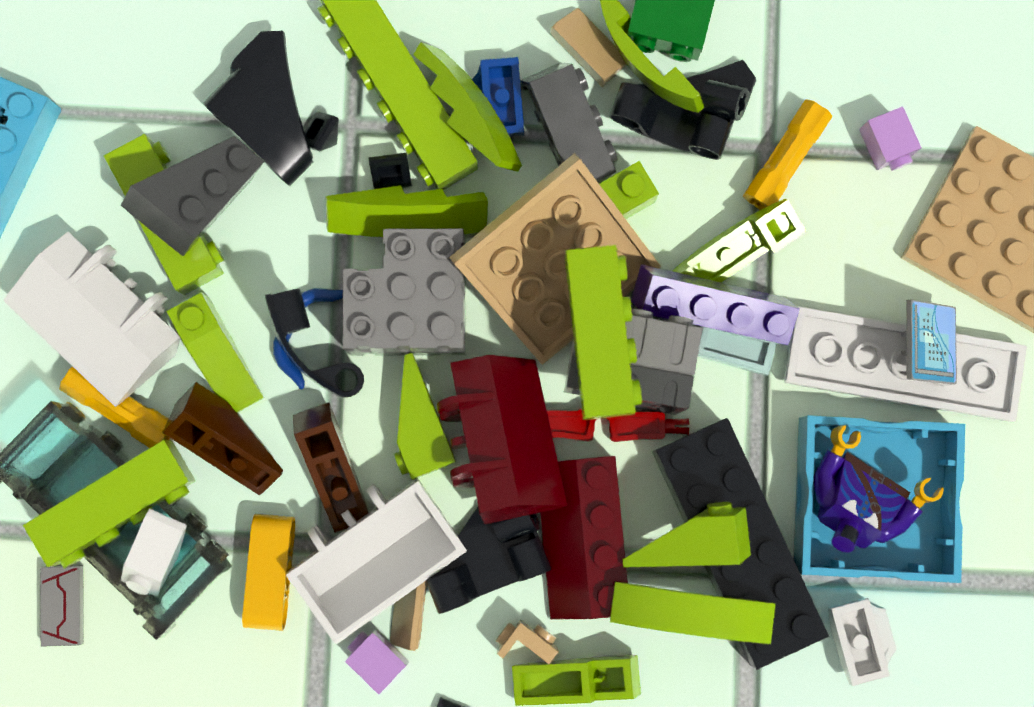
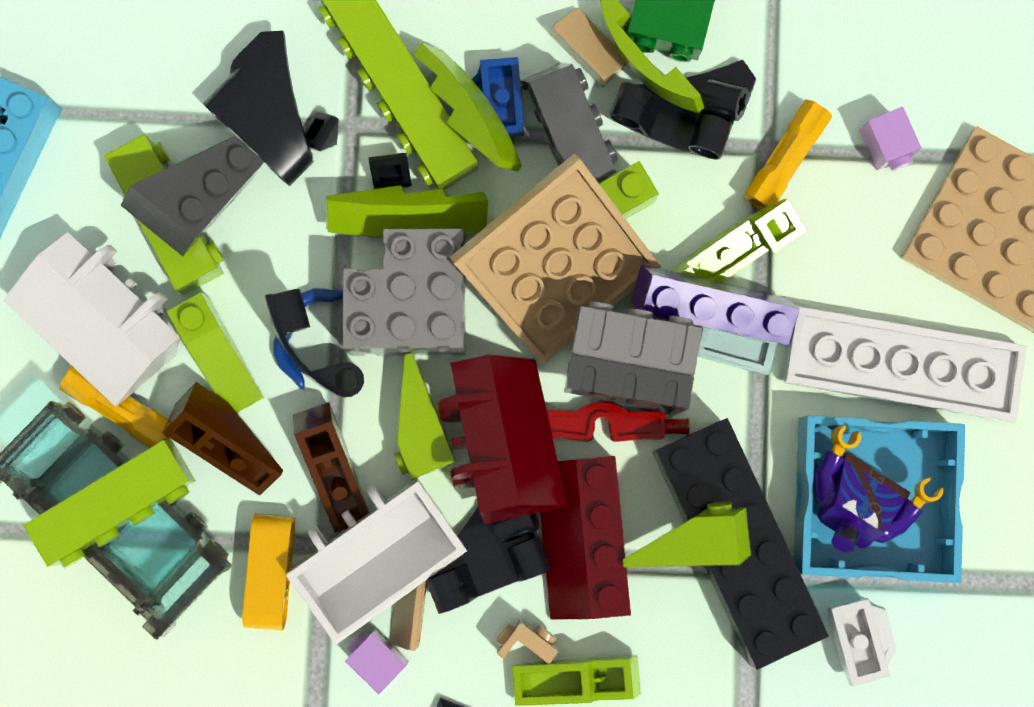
light grey tile [40,566,84,647] -> none
white slope [121,508,187,597] -> none
lime brick [564,245,642,420] -> none
lime slope [610,582,776,644] -> none
piece [901,299,957,384] -> none

